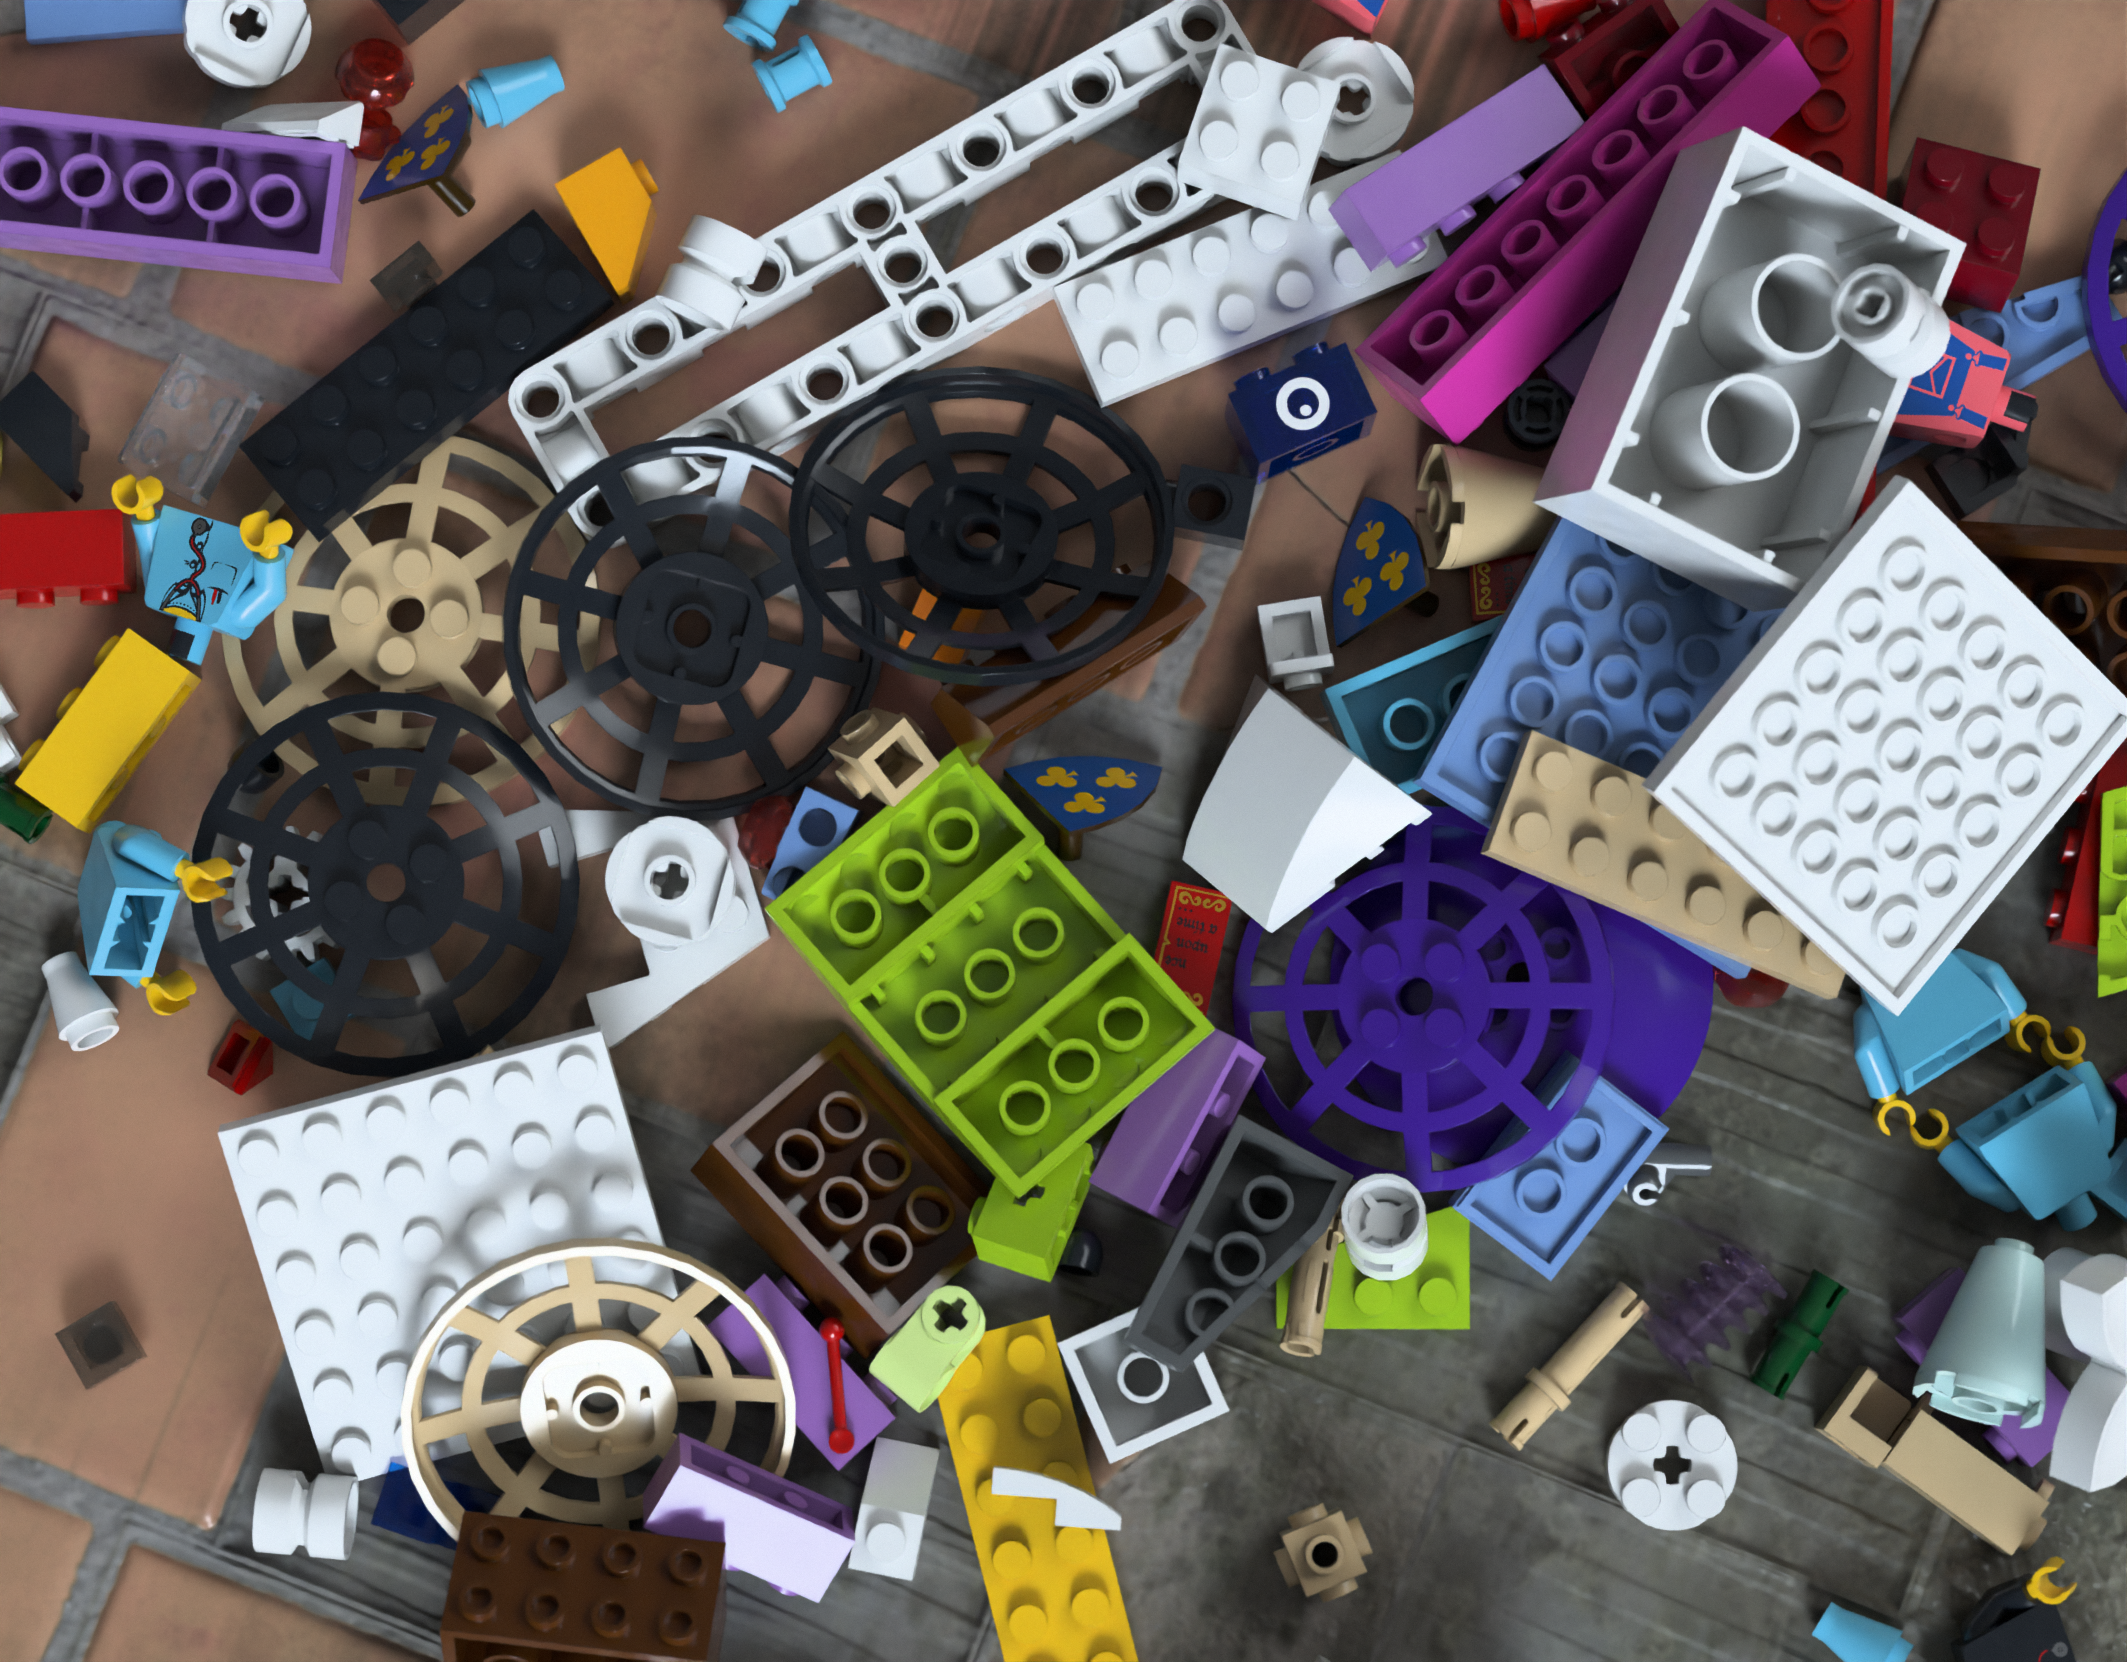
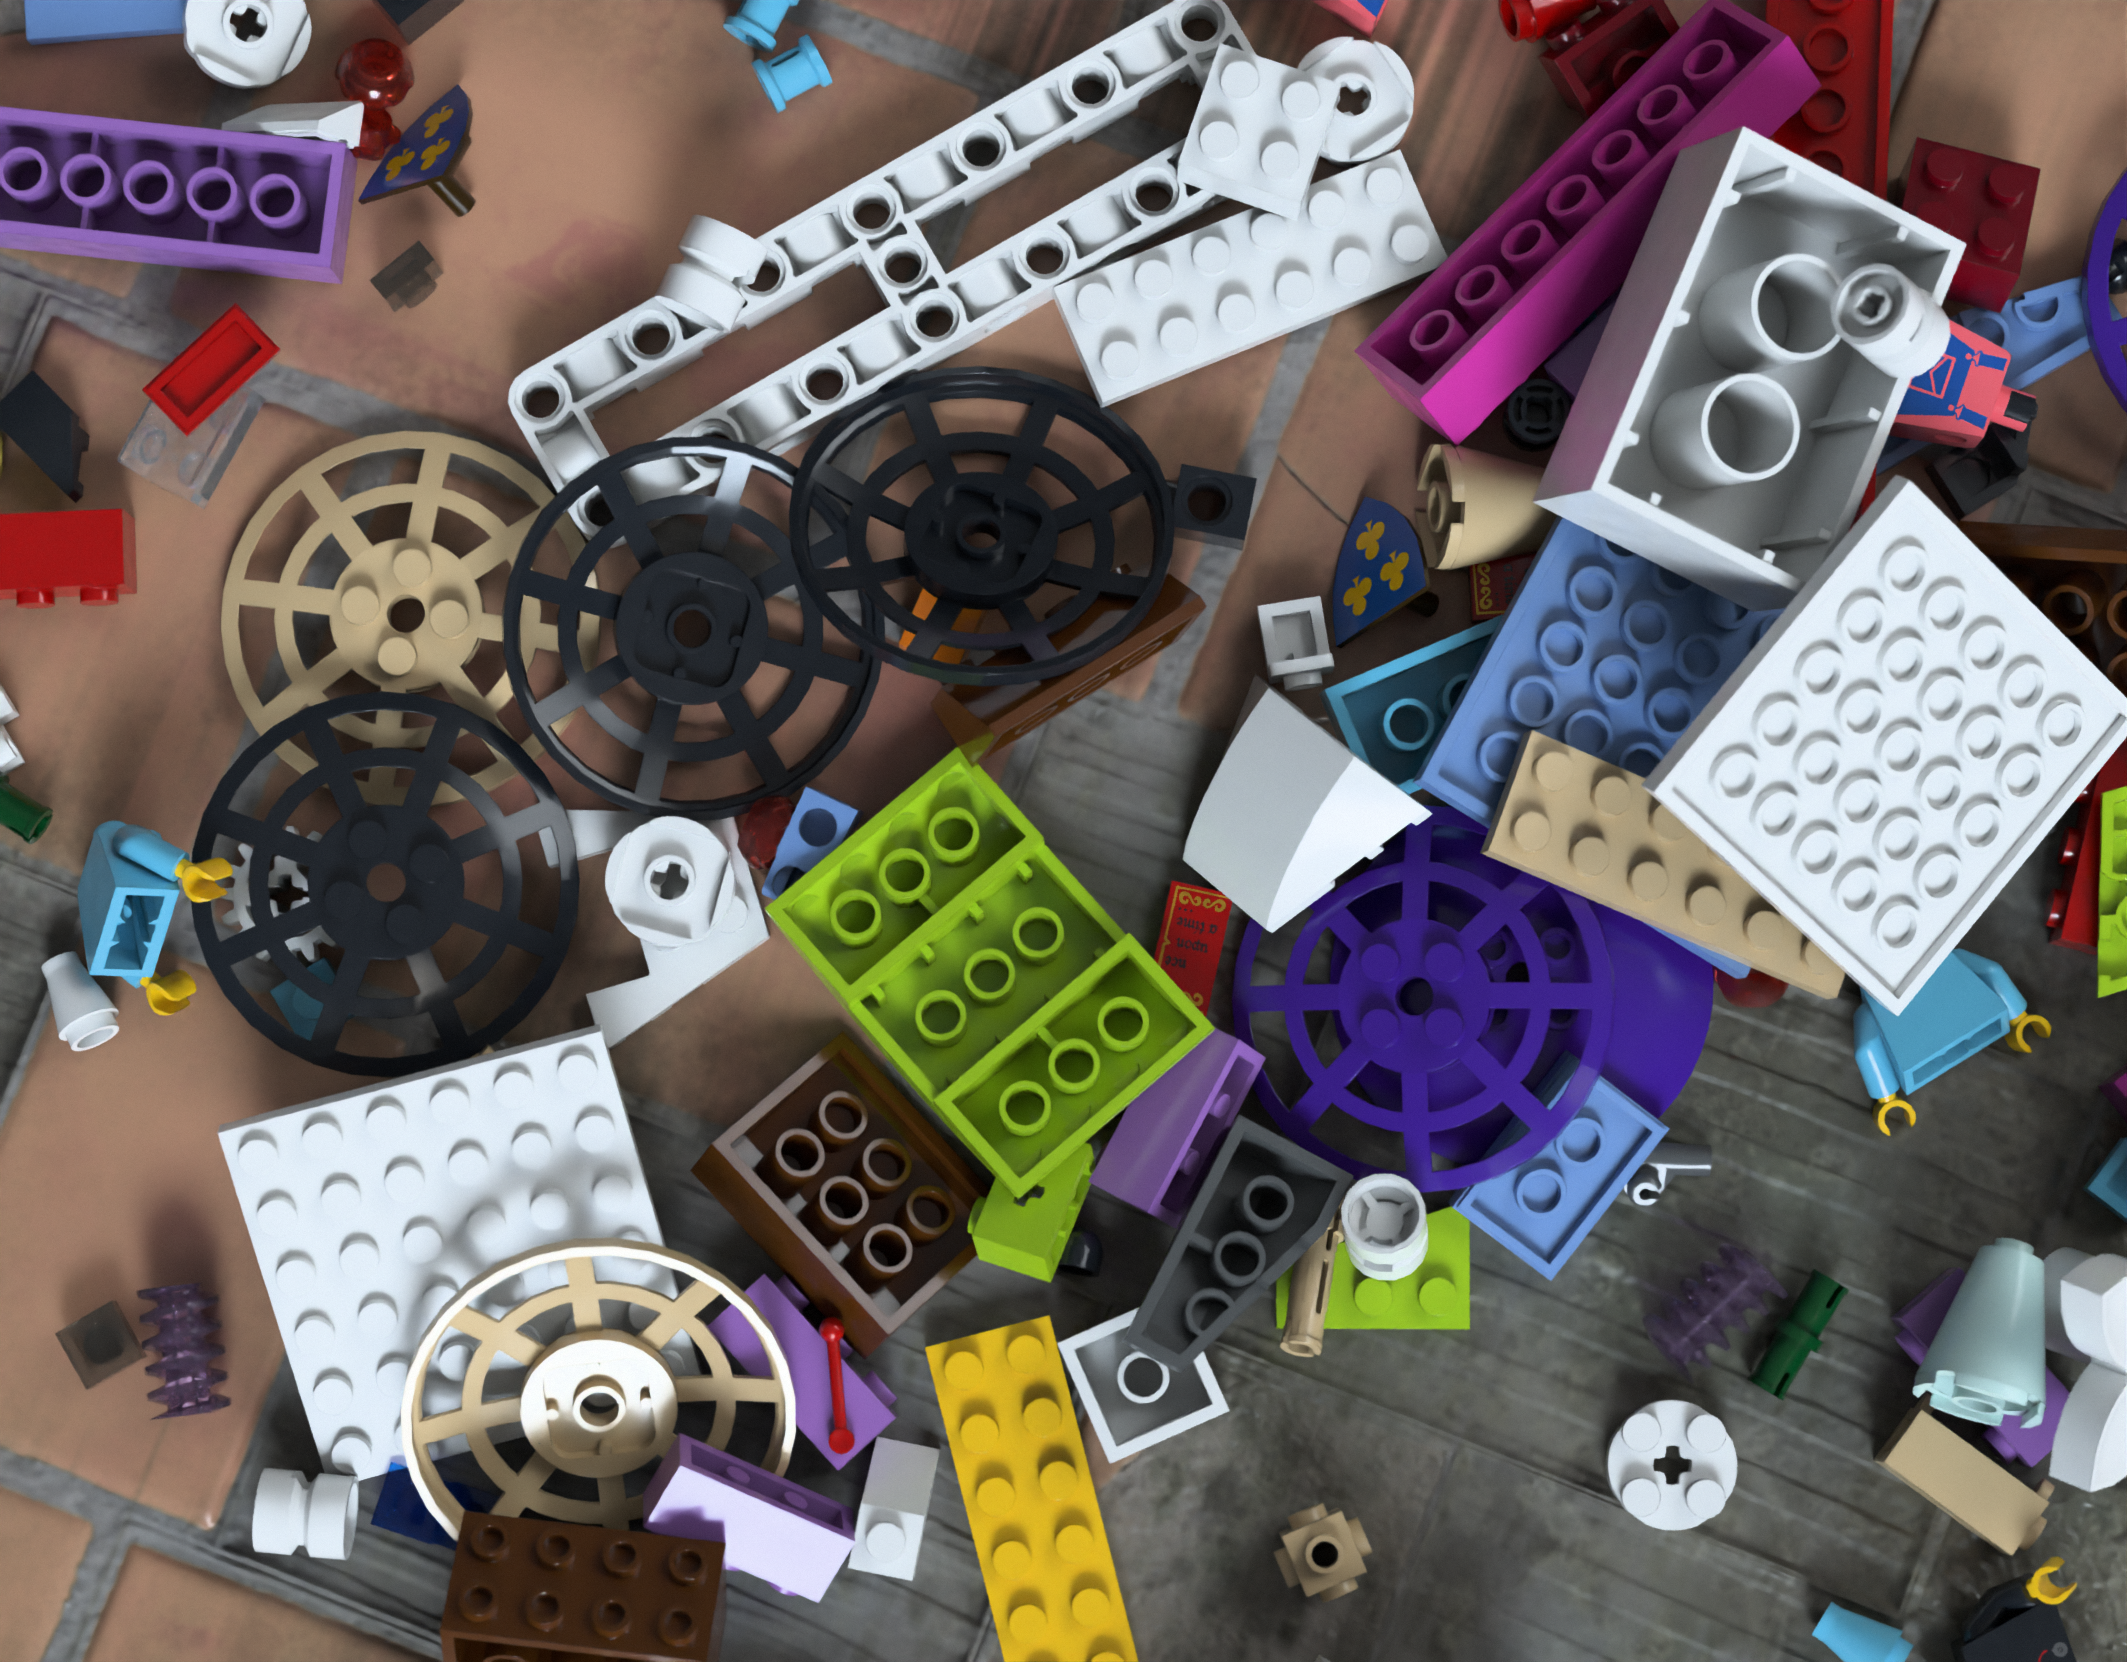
yellow brick [14,628,202,834] -> none
medium azure torso [111,474,295,666] -> none
red slope [207,1019,273,1095] -> none
black hinge [227,738,285,794] -> none
black plate [239,209,614,542] -> none
medium azure cone [466,55,565,129] -> none
light orange slope [554,147,659,305] -> none
tan brick [827,707,940,807] -> none
yellowish green piece [869,1285,986,1413] -> none
white slope [991,1465,1121,1530] -> none
blue shield [1003,756,1162,861] -> none
clear blue brick [1224,341,1377,485] -> none
medium lavender brick [1328,64,1585,272] -> none
tan pin [1489,1281,1650,1451] -> none
tan panel [1814,1366,1911,1469] -> none
medium azure torso [1909,1026,2117,1231] -> none
none -> clear purple piece [136,1283,232,1420]
none -> red tile [142,303,281,438]

